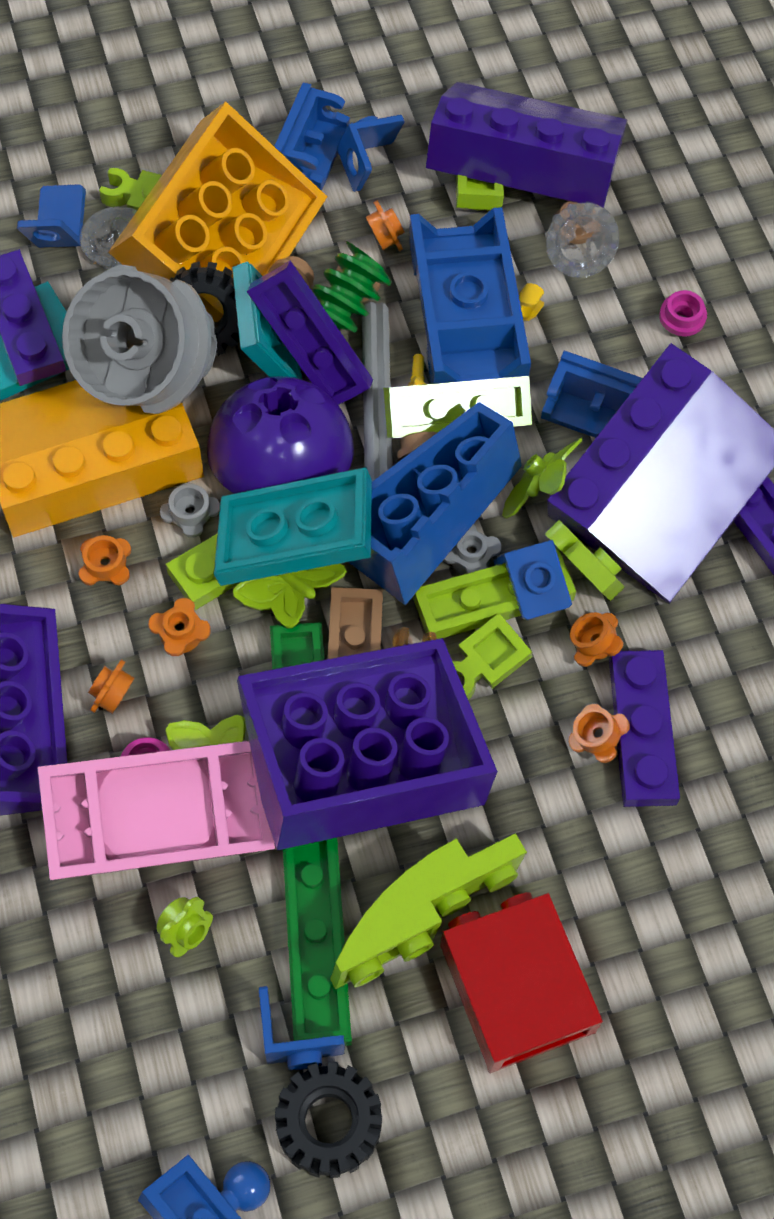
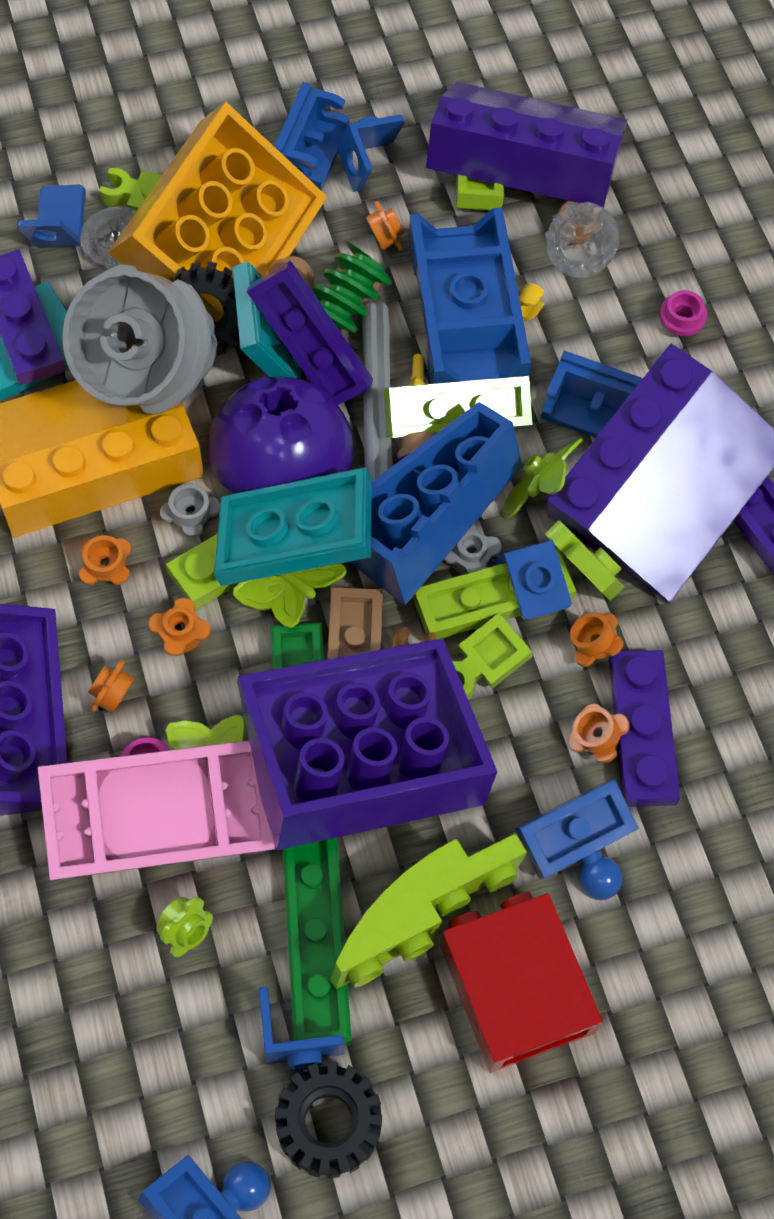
none -> blue plate [514,780,639,901]

